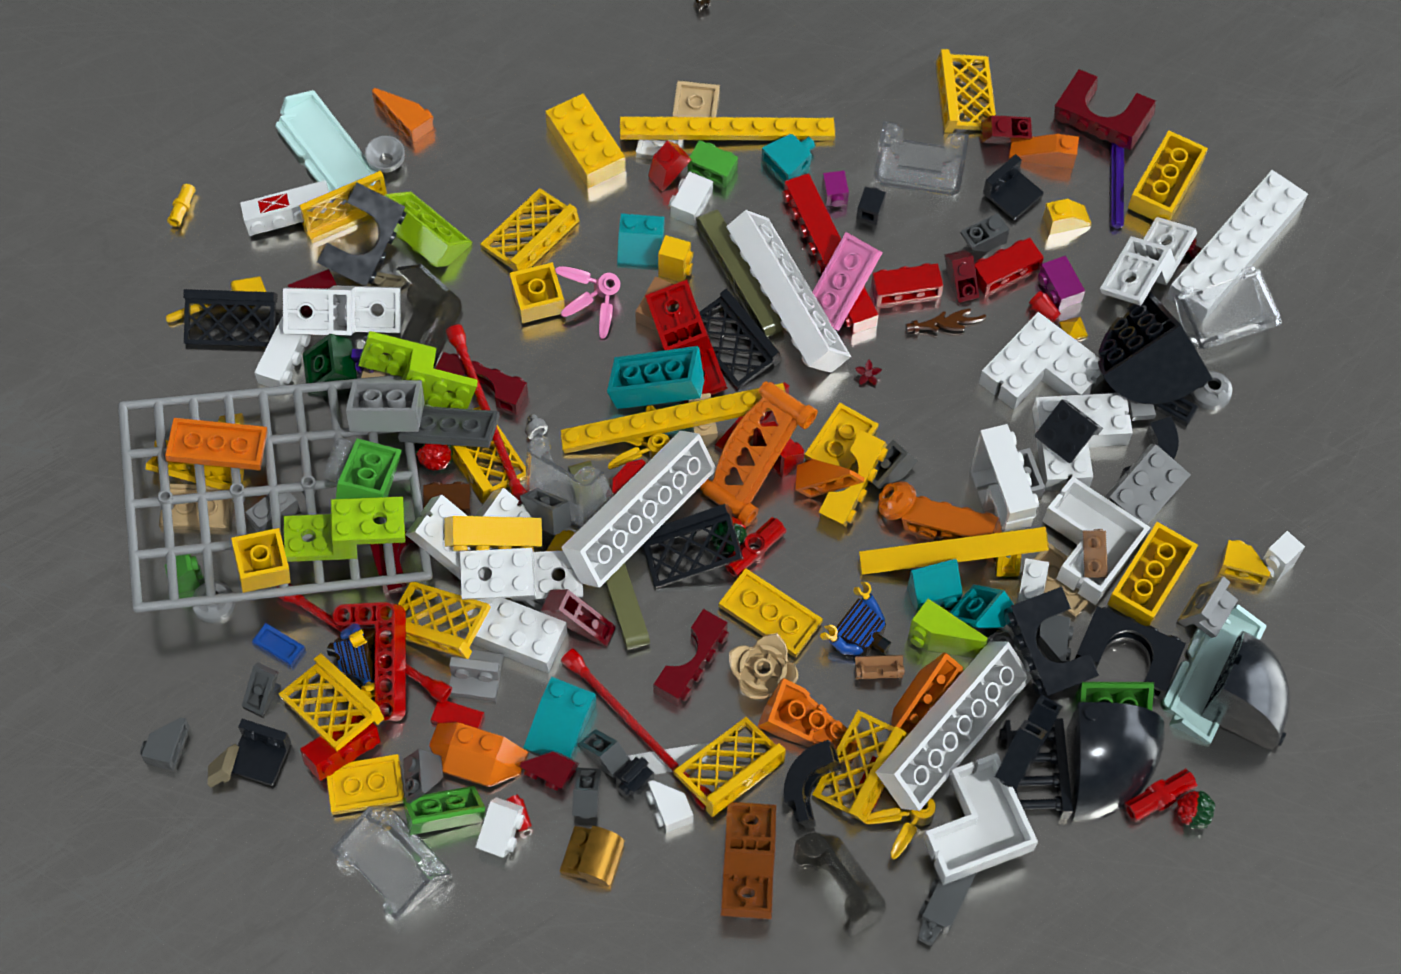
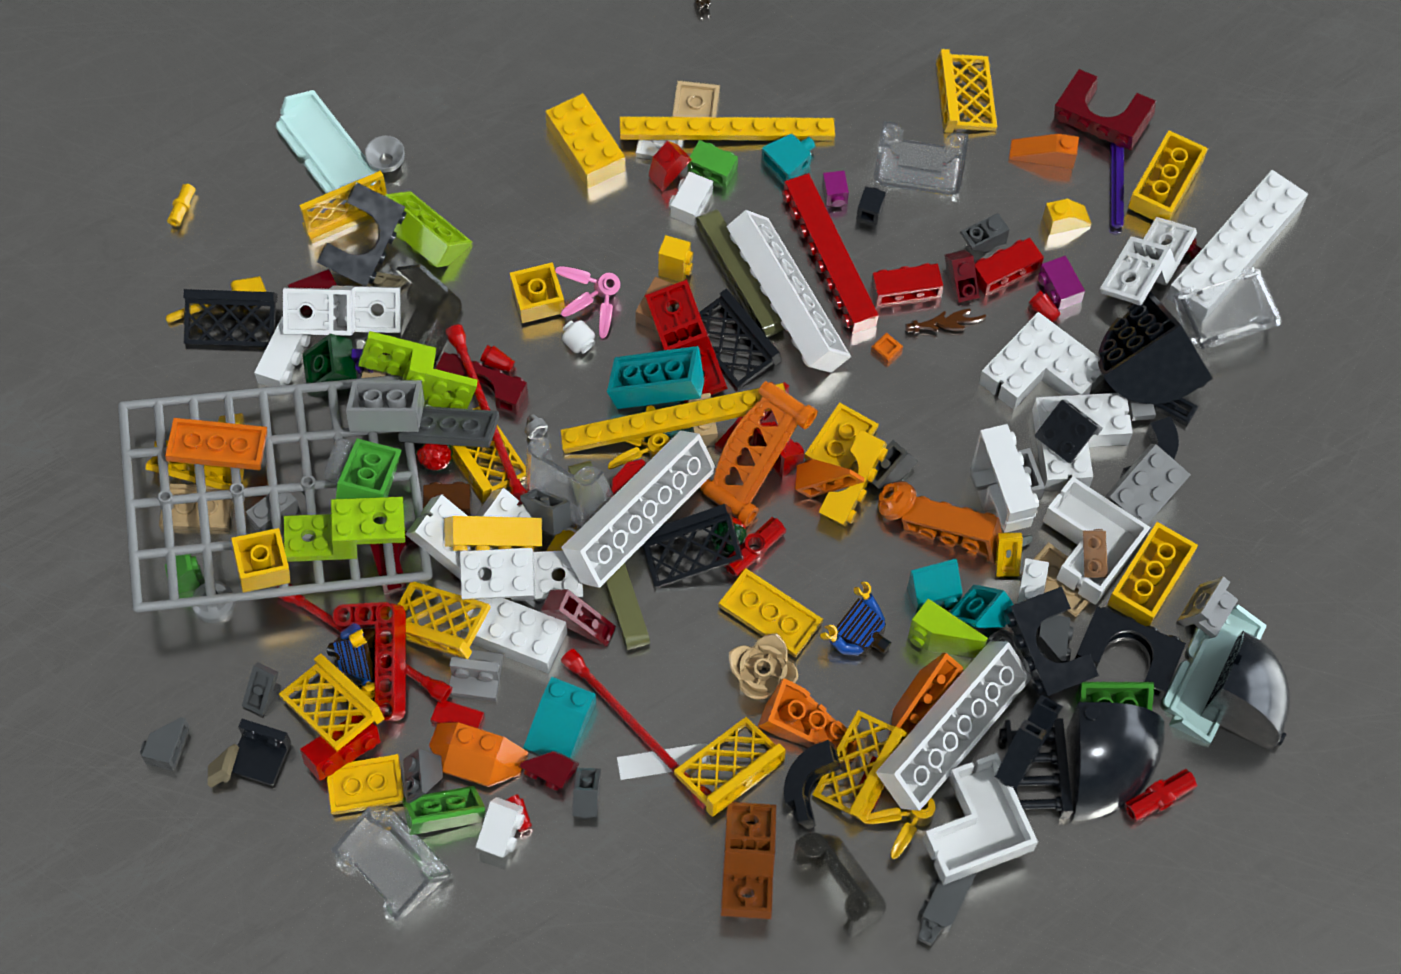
white brick [240,180,335,236] -> none
blue tile [252,623,305,668] -> none
orange slope [372,88,433,143] -> none
yellow fence [480,188,579,272] -> none
pearl gold brick [559,826,625,886] -> none
dark grey slope [578,729,631,778] -> none
black brick [616,756,654,800] -> none
teal slope [617,213,665,268] -> none
white slope [645,780,694,833] -> none
dark red arch [653,609,729,707] -> none
bright pink tile [812,232,883,331] -> none
dark red plant [855,359,882,385] -> none
medium nougat hinge [855,655,905,679] -> none
yellow tile [859,527,1049,575] -> none
dark red slope [981,115,1032,144] -> none
black bracket [983,154,1044,220] -> none
yellow slope [1059,317,1088,340] -> none
piece [1177,791,1215,829] -> none
light grey piece [1191,371,1232,410] -> none
yellow slope [1219,540,1270,586] -> none
white brick [1262,531,1305,583] -> none
none -> red cone [480,345,515,373]
none -> white head [562,320,595,354]
none -> orange tile [871,332,903,364]

